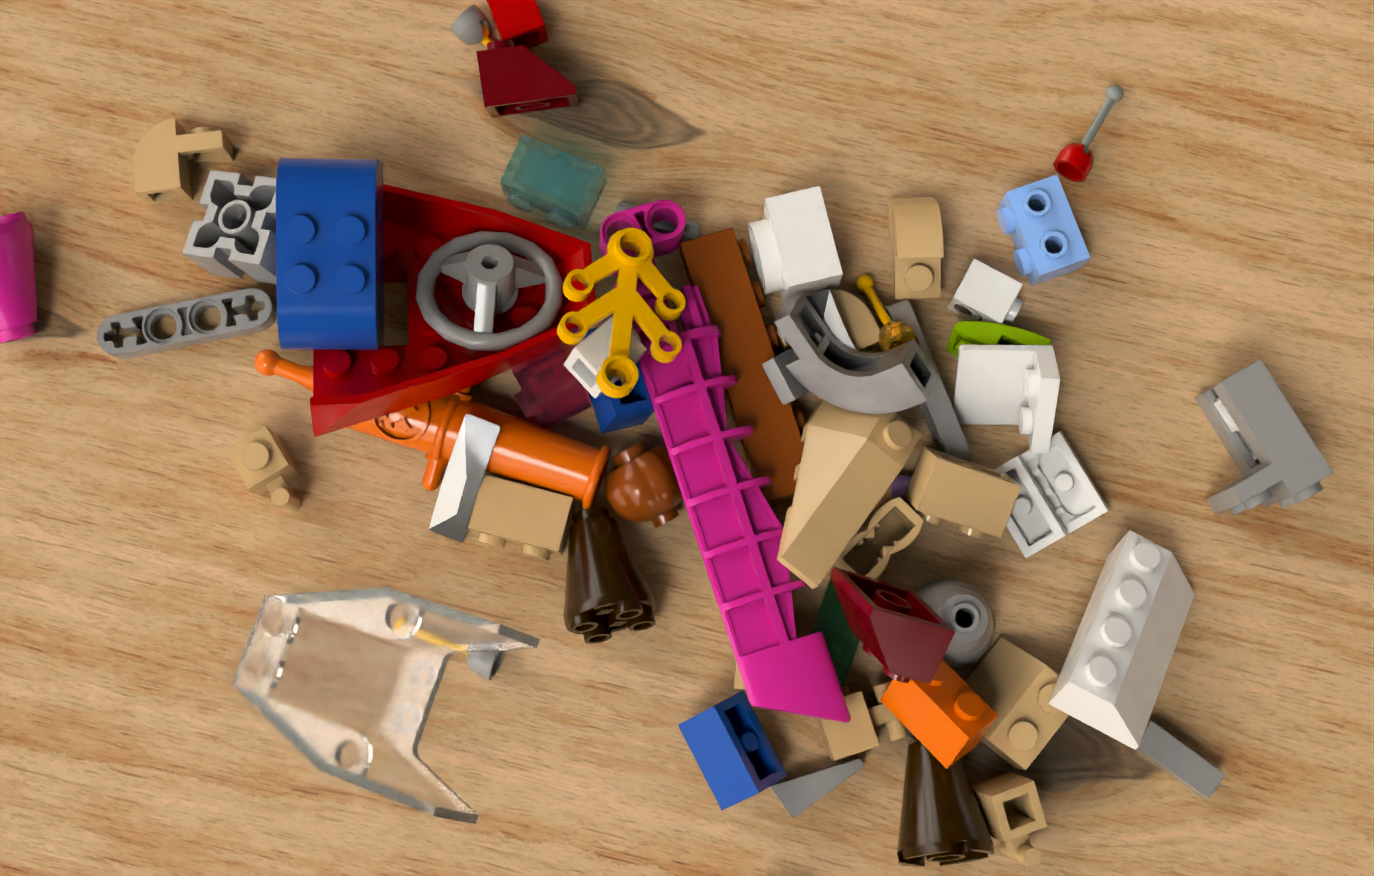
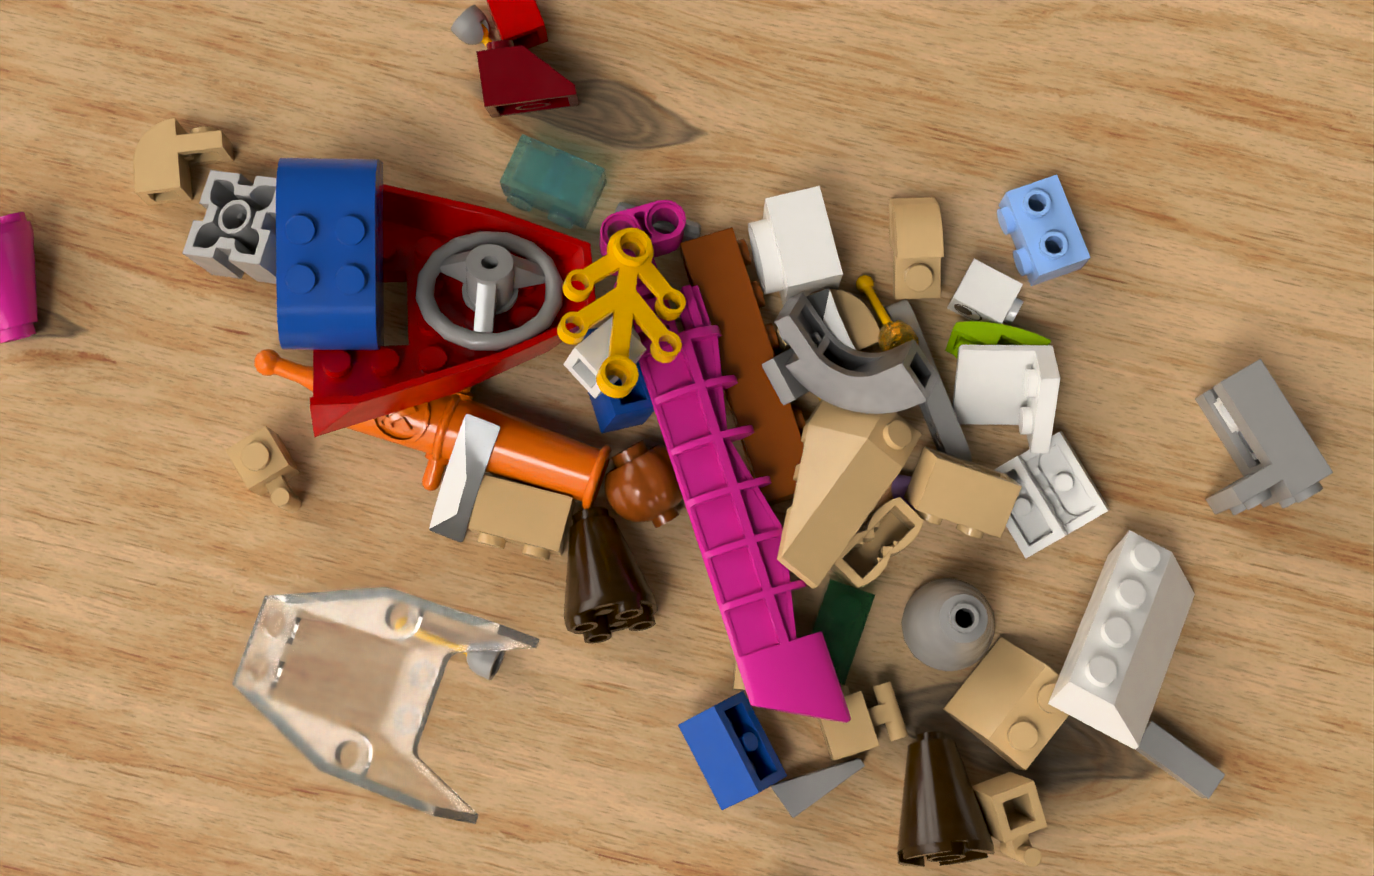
light grey beam [97,288,277,359] -> none
clear pink brick [511,344,592,429] -> none
dark red slope [830,567,955,684] -> none
orange brick [880,659,999,769] -> none
red hinge [1053,85,1124,182] -> none

